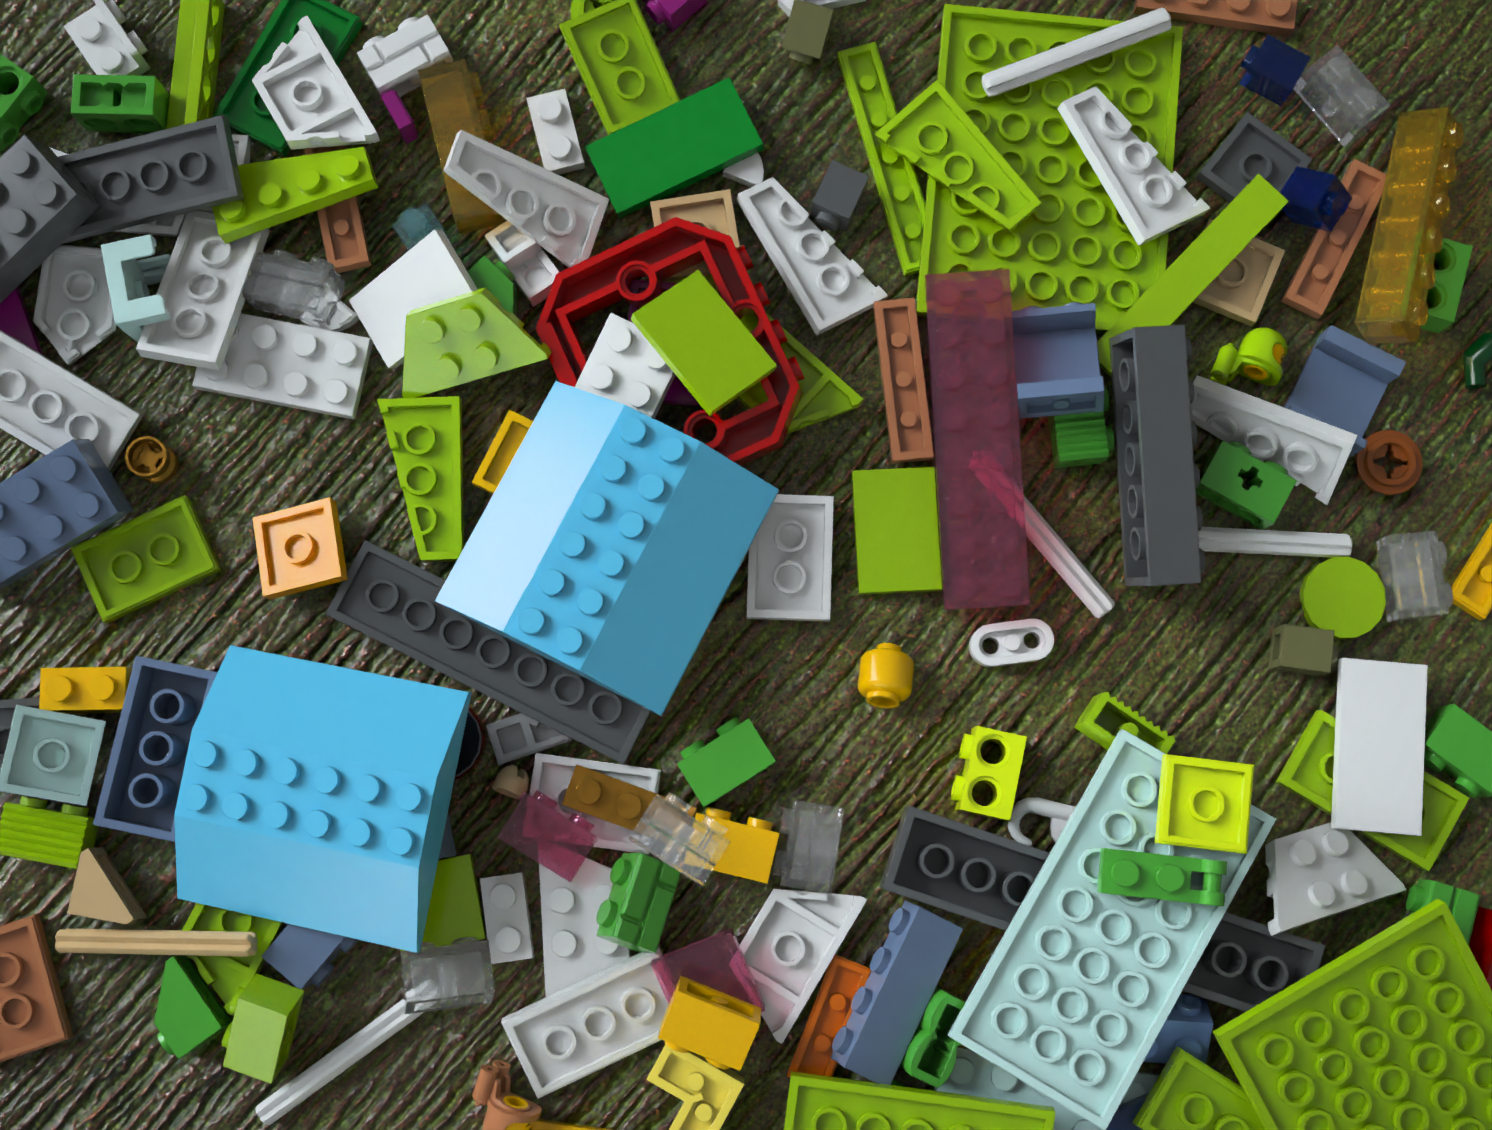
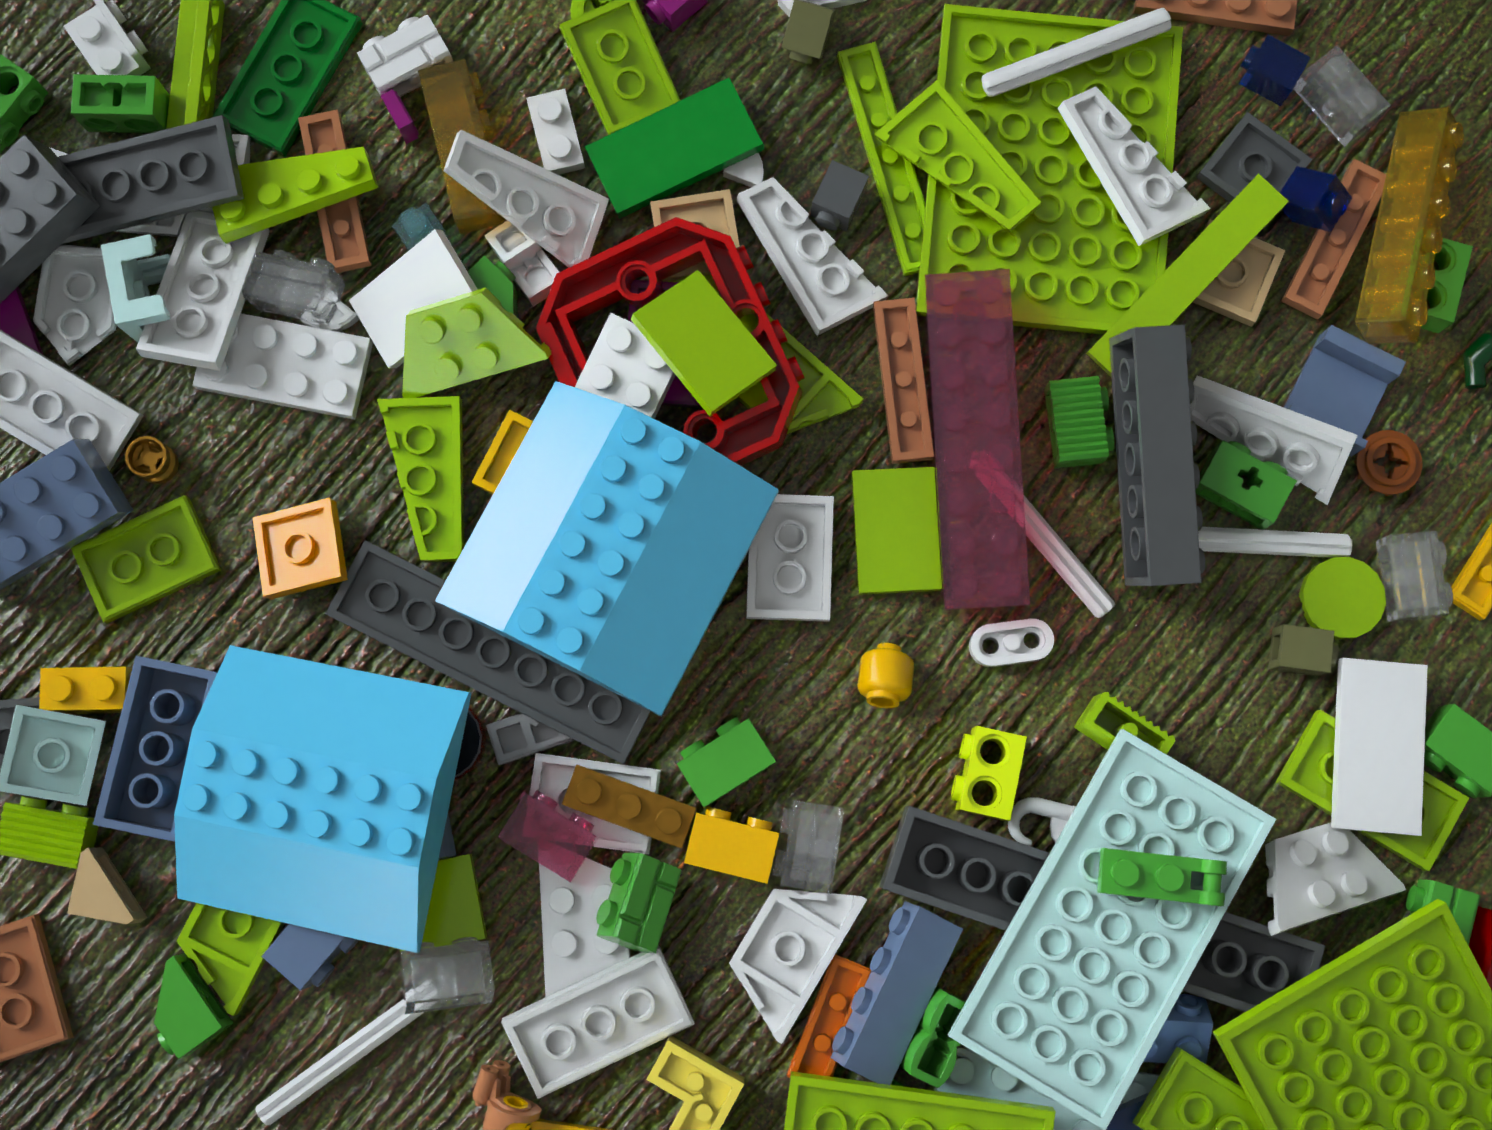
tan axle [55,928,258,957] -> none
lime brick [222,973,305,1084] -> none
white wing [252,16,380,150] -> none
white plate [480,872,535,964] -> none
tan hinge [492,765,529,800] -> none
clear brick [629,792,731,886] -> none
clear pink tile [651,928,766,1012] -> none
yellow brick [658,976,761,1071] -> none
sand blue panel [1011,302,1104,419] -> none
neon yellow plate [1155,754,1254,854] -> none
lime piece [1210,327,1288,386] -> none

